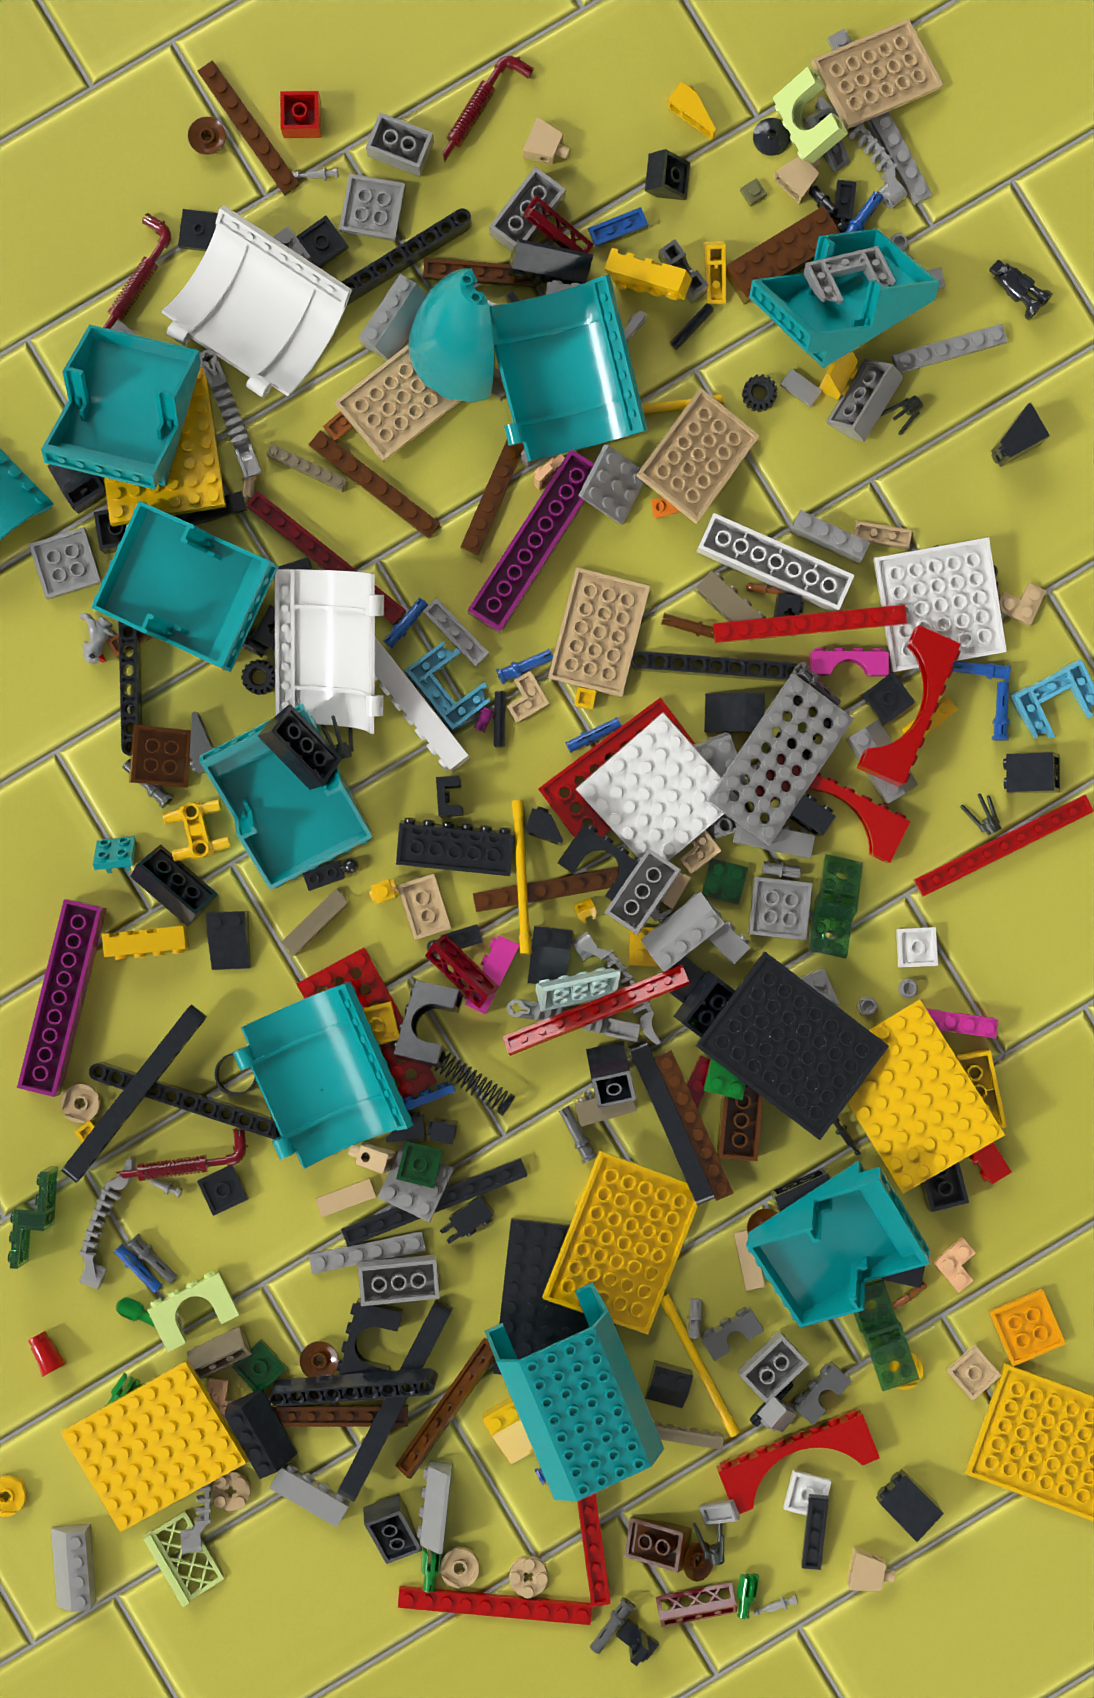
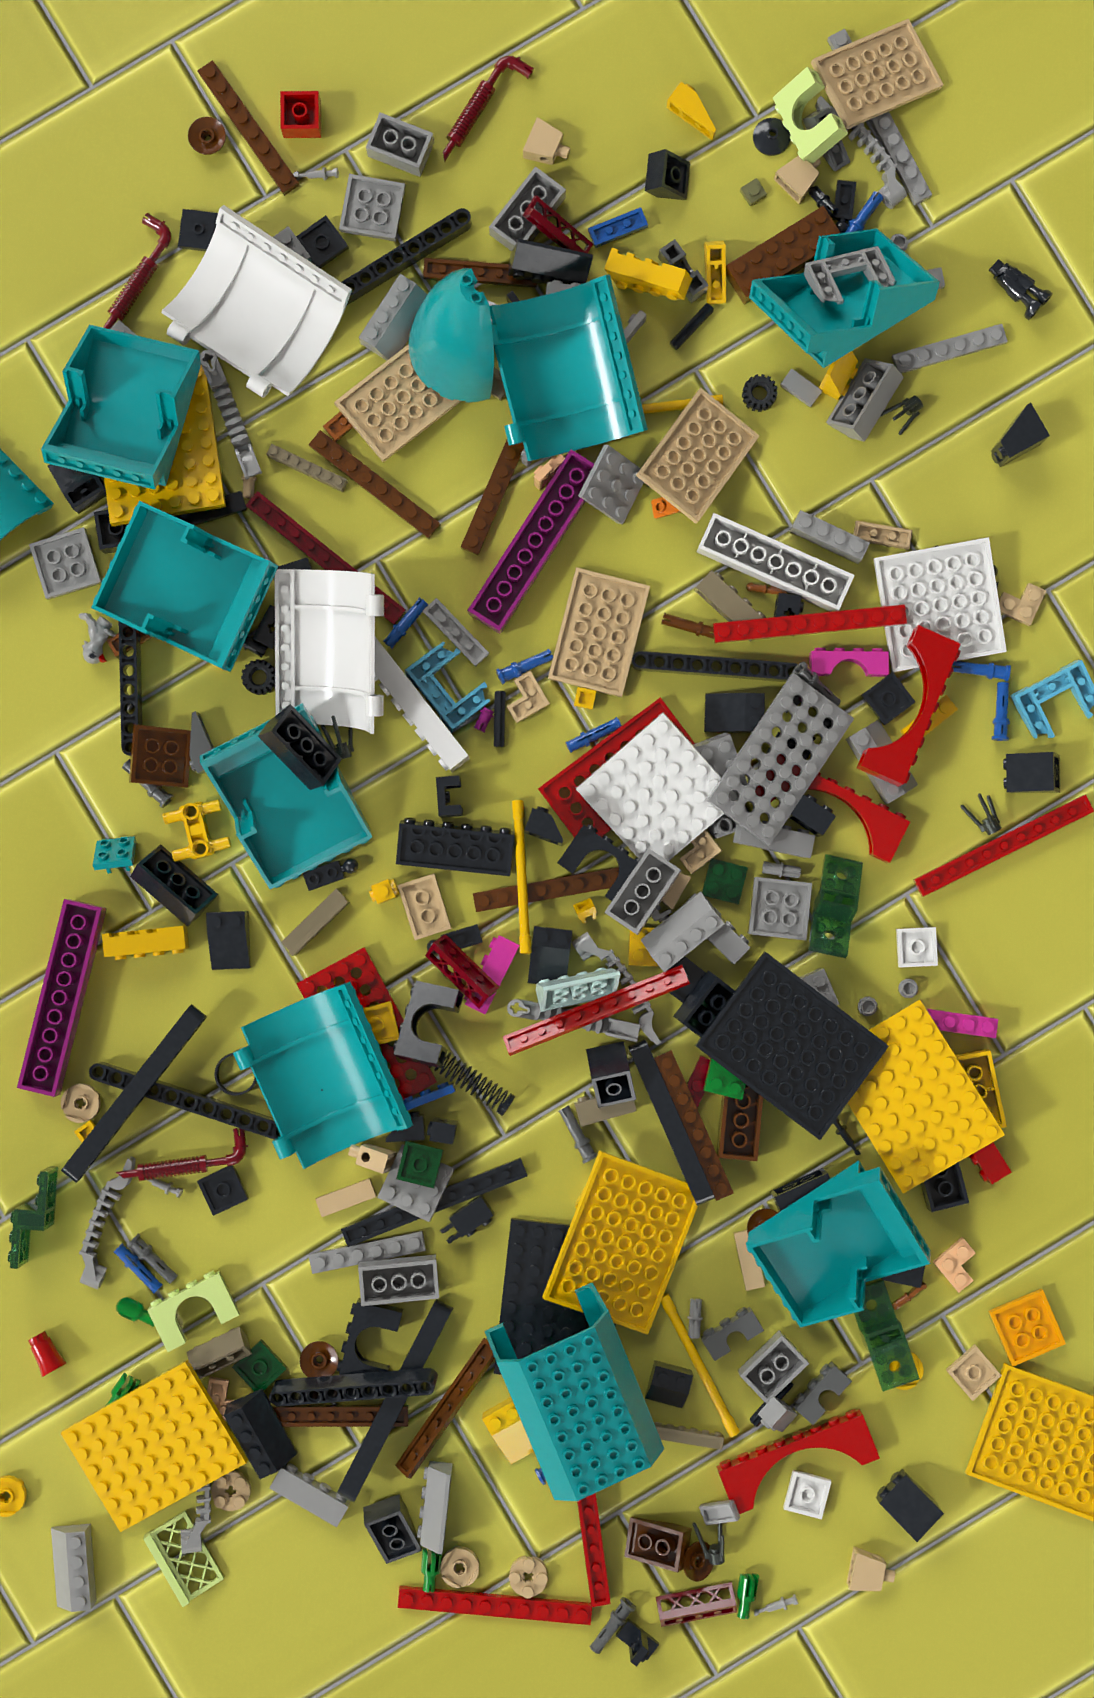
black tile [801,1494,829,1570] -> none

